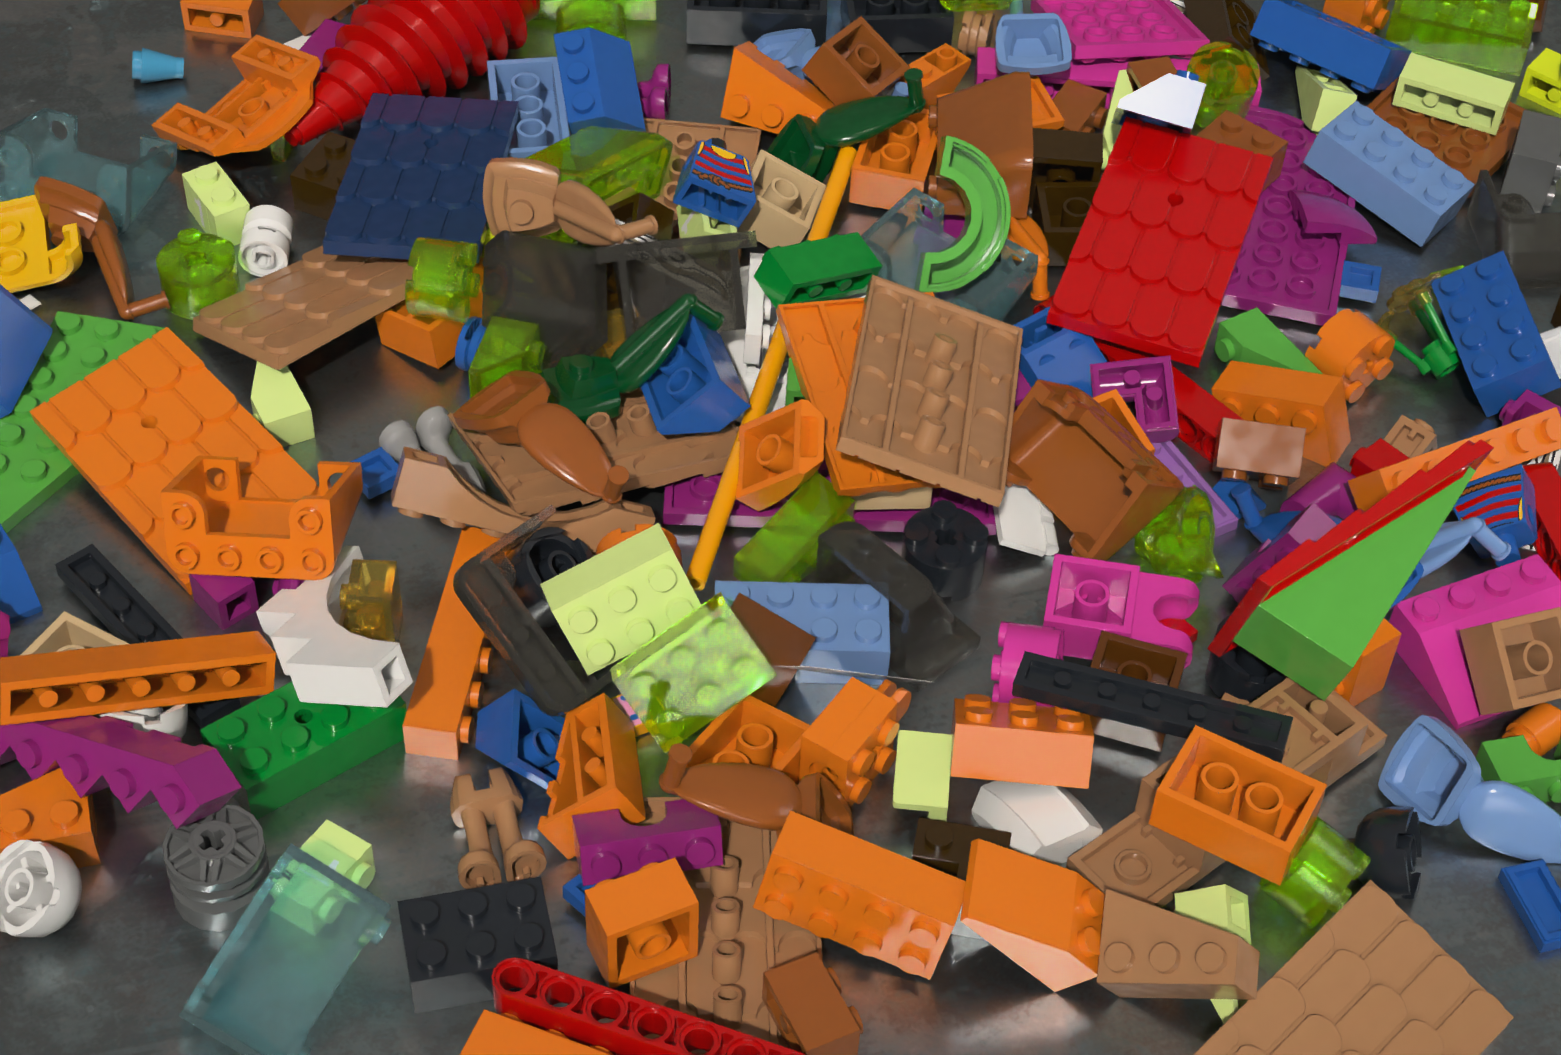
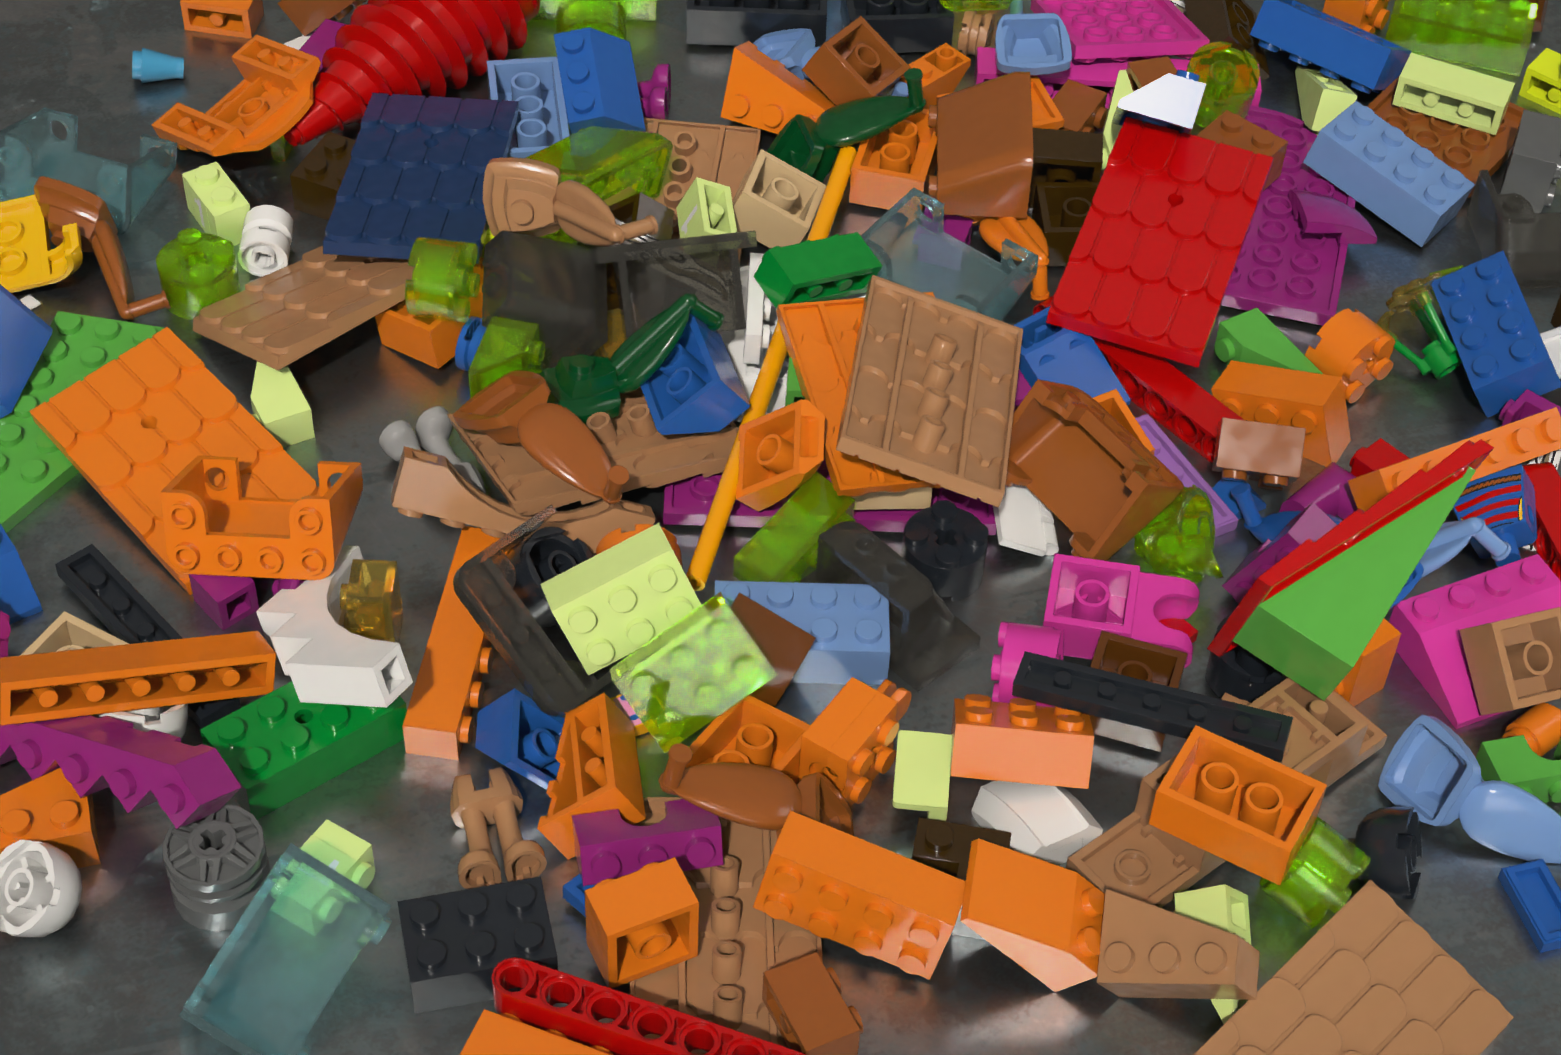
blue plate [350,447,399,499] -> none
blue torso [673,138,756,228] -> none
white sticker [773,666,932,682] -> none
bright green brick [914,135,1011,292] -> none
magenta brick [1090,355,1179,443] -> none
blue plate [1339,260,1382,303] -> none
medium nougat bracket [1383,414,1438,458] -> none

